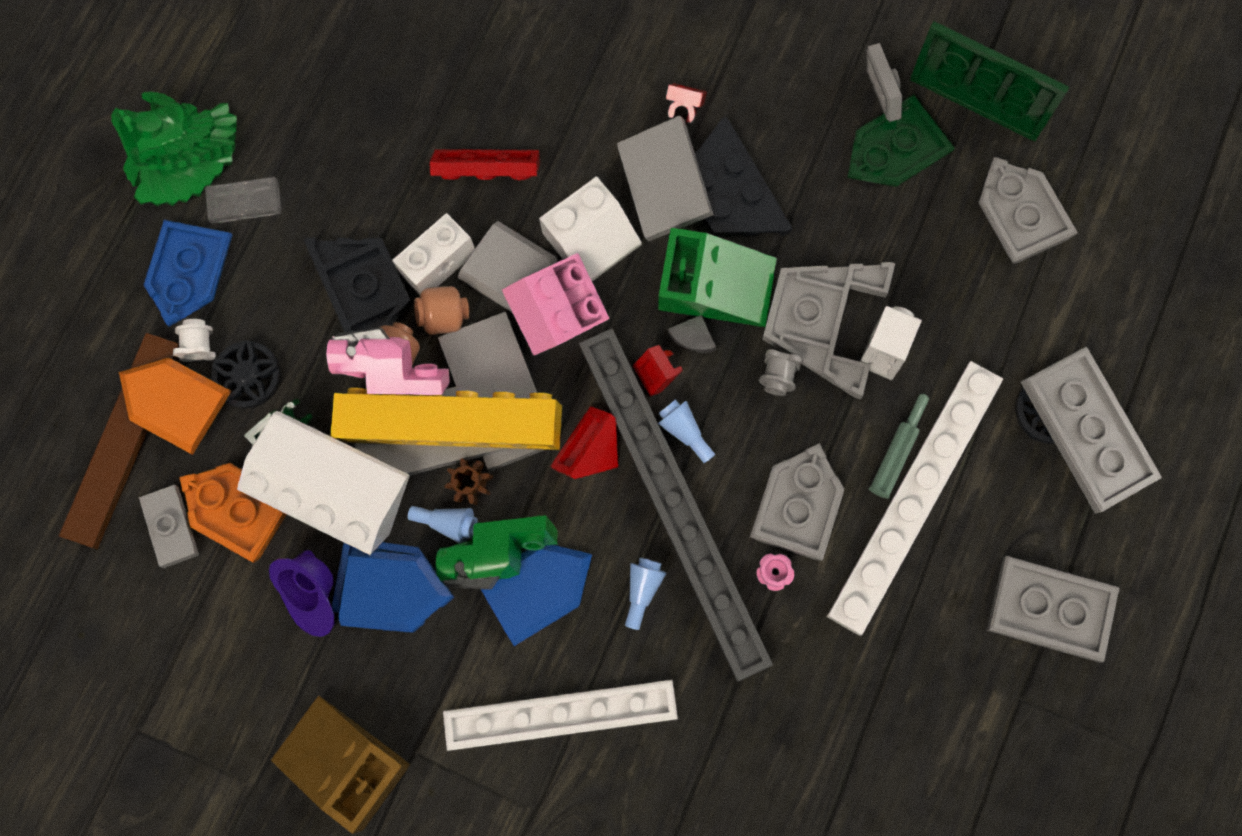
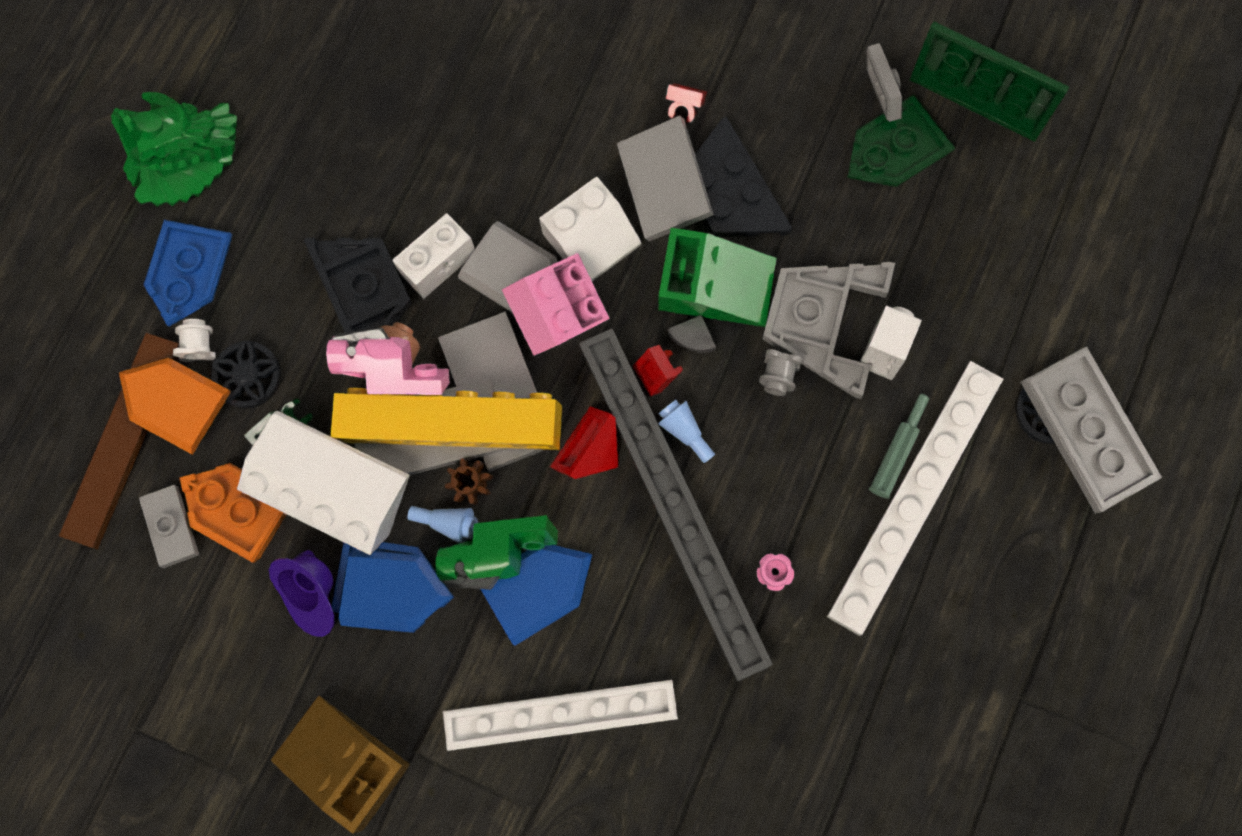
clear plate [205,177,281,224] -> none
nougat head [414,286,469,335] -> none
red plate [430,149,540,180] -> none
light blue cone [625,558,667,630] -> none
light grey tile [750,444,844,561] -> none
light grey tile [979,157,1078,264] -> none
light grey tile [986,556,1120,663] -> none

